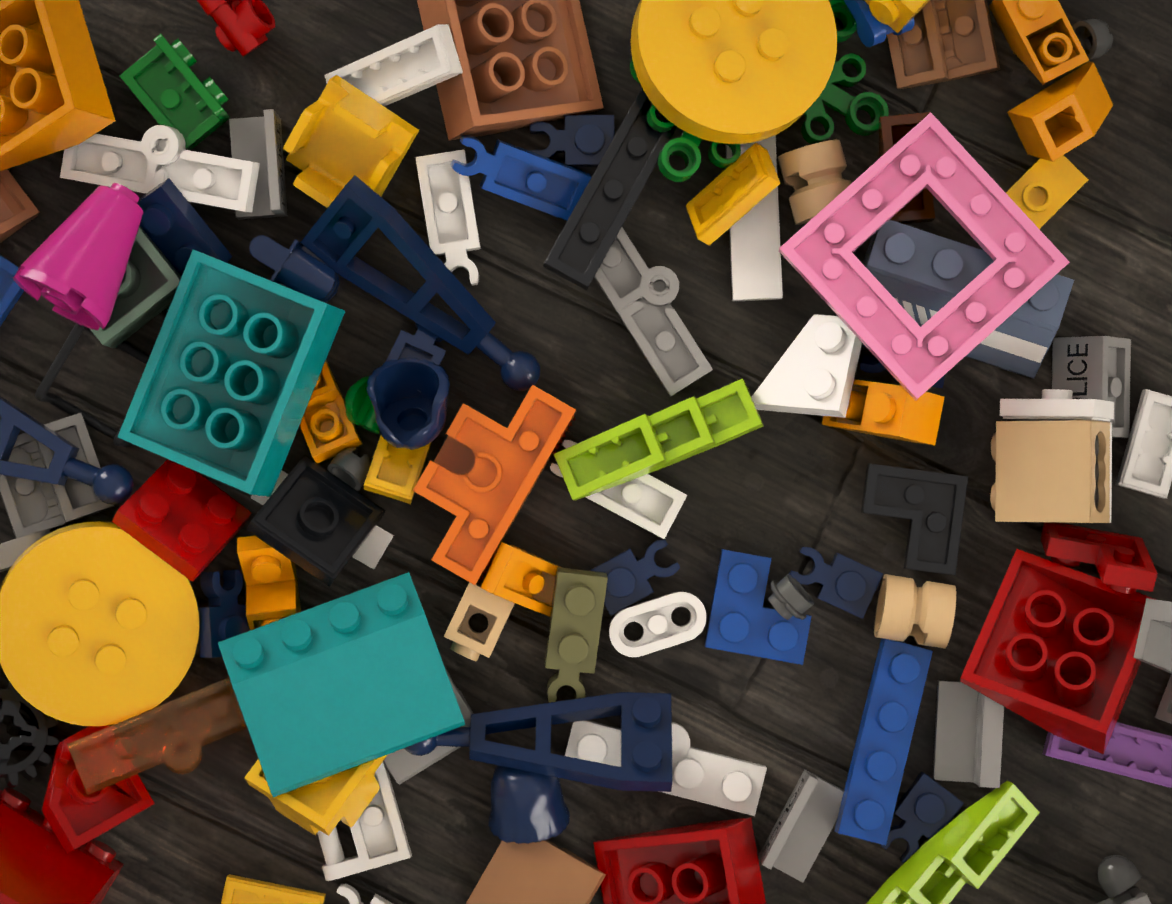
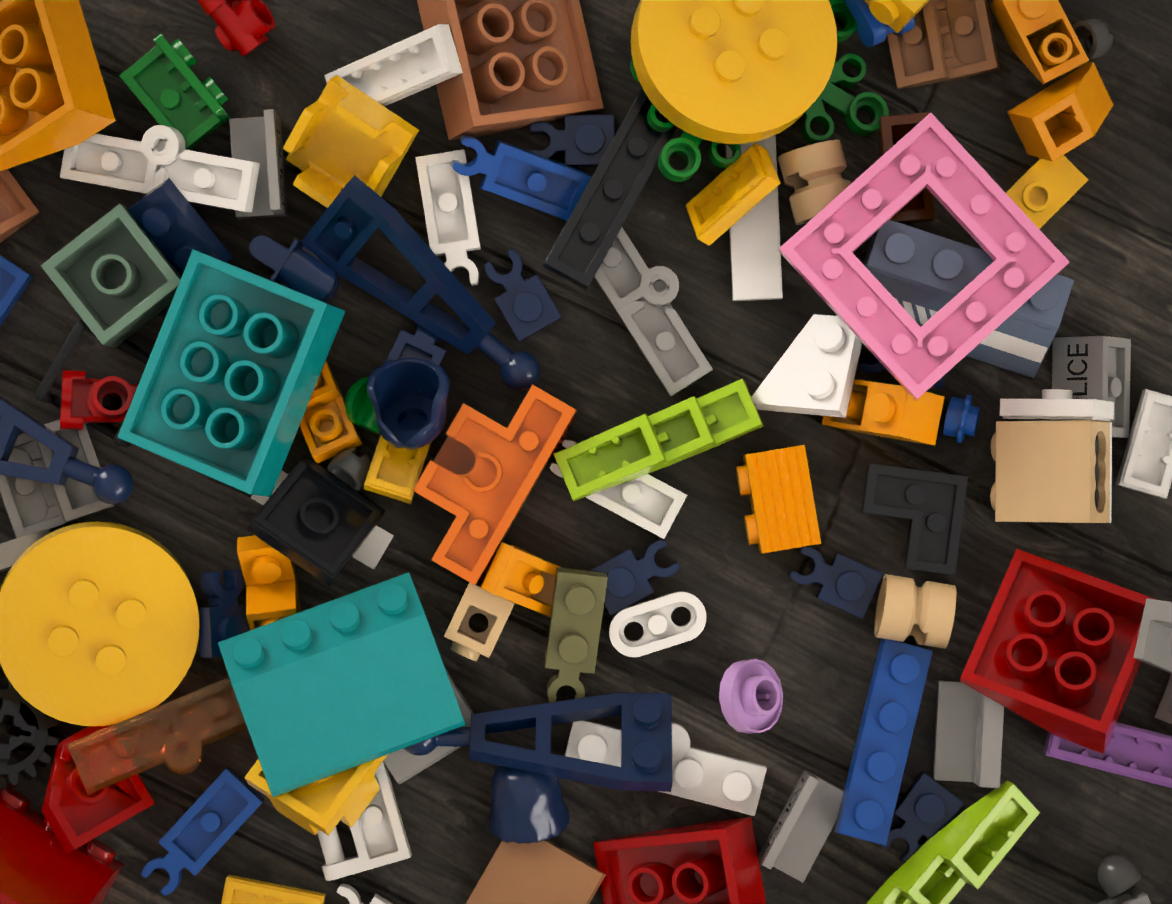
dark pink cone [13,183,144,330] -> none
red plate [112,459,252,582] -> none
blue plate [704,549,812,665] -> none
dark grey plate [768,574,814,620] -> none
red plate [1040,522,1158,594] -> none
none -> red plate [60,370,138,430]
none -> blue plate [141,766,265,896]
none -> dark blue plate [485,249,562,343]
none -> lavender plate [719,659,783,734]
none -> light orange brick [736,445,821,554]
none -> blue plate [943,395,981,443]

